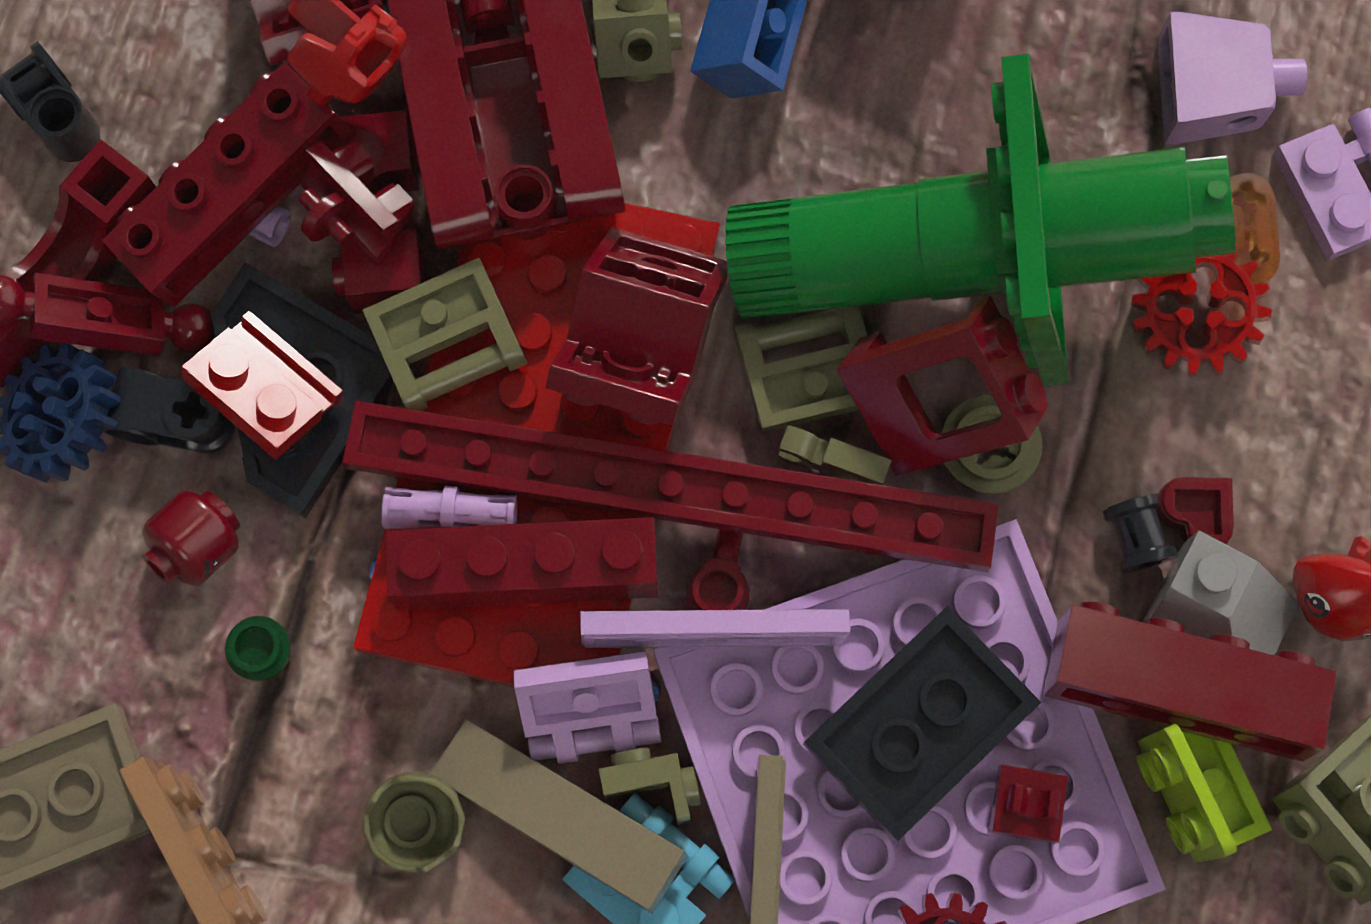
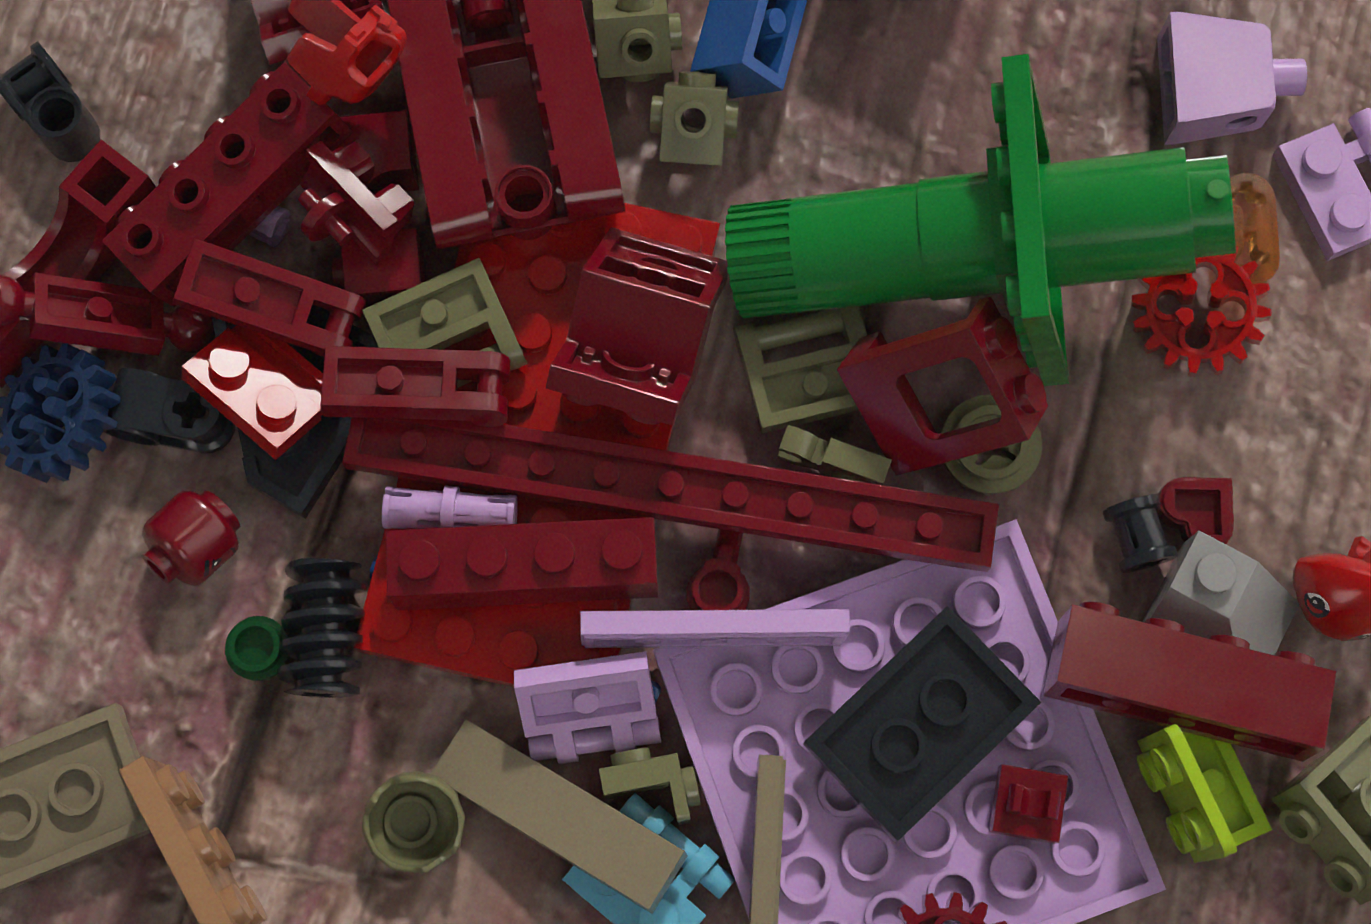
none -> dark red plate [172,238,367,358]
none -> black piece [277,558,368,698]
none -> dark red plate [320,346,510,427]
none -> olive brick [650,71,739,166]

